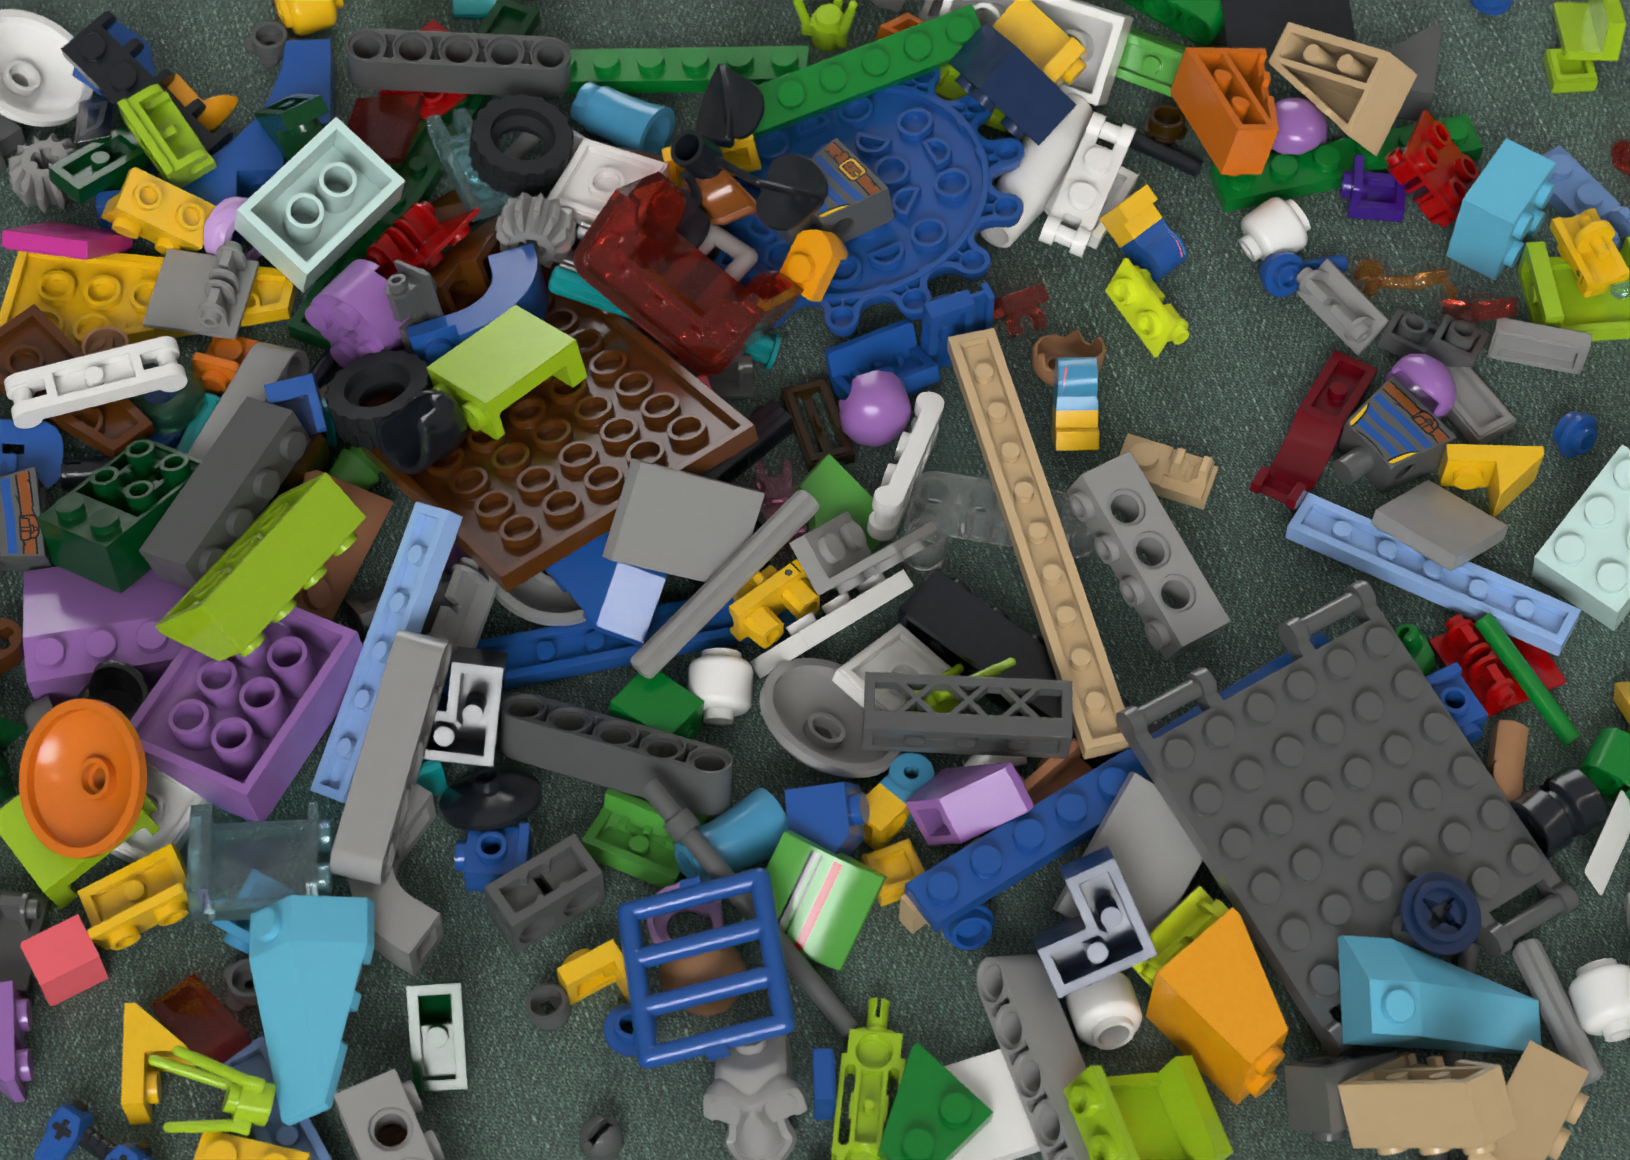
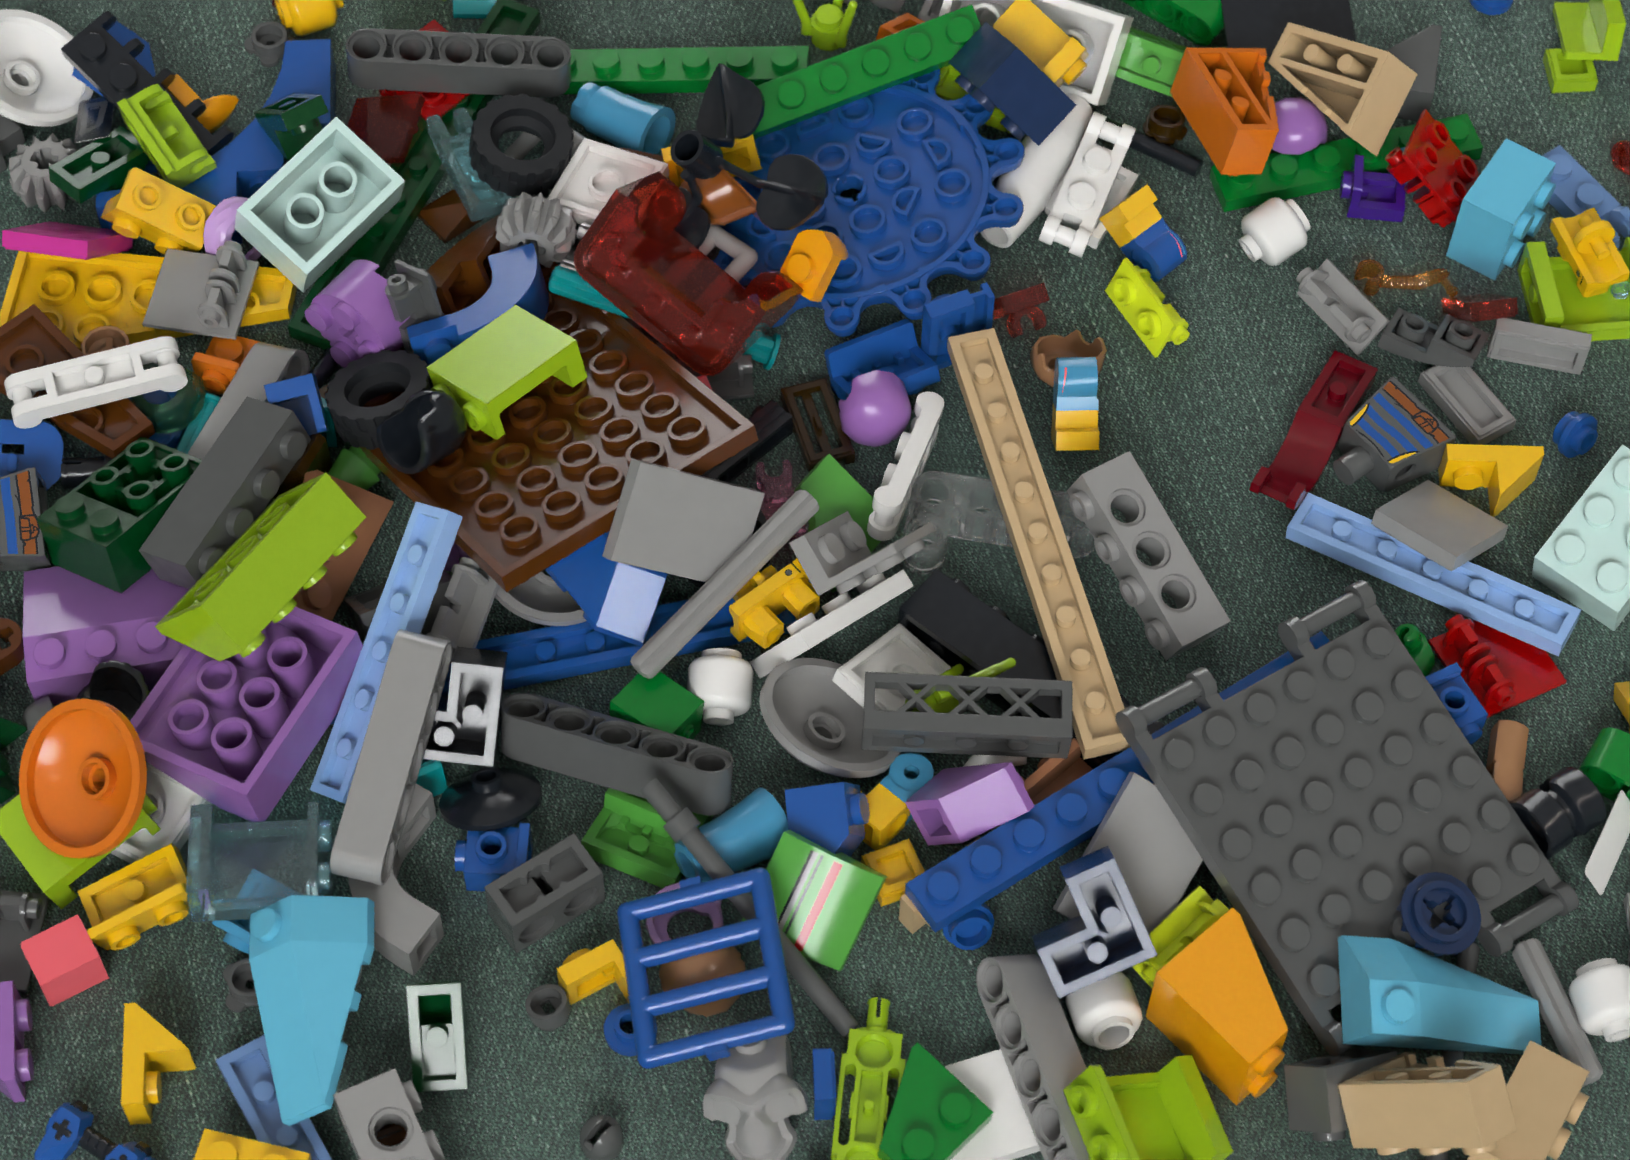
lime plant [148,1045,276,1136] -> none
clear red tile [150,974,252,1072] -> none
red hinge [365,201,481,280] -> none
dark grey torso [778,138,894,244] -> none
tan plate [1119,433,1219,510] -> none
blue plate [1259,251,1348,297] -> none
medium lavender hair [1385,353,1457,420] -> none
green bar [1474,612,1581,747] -> none

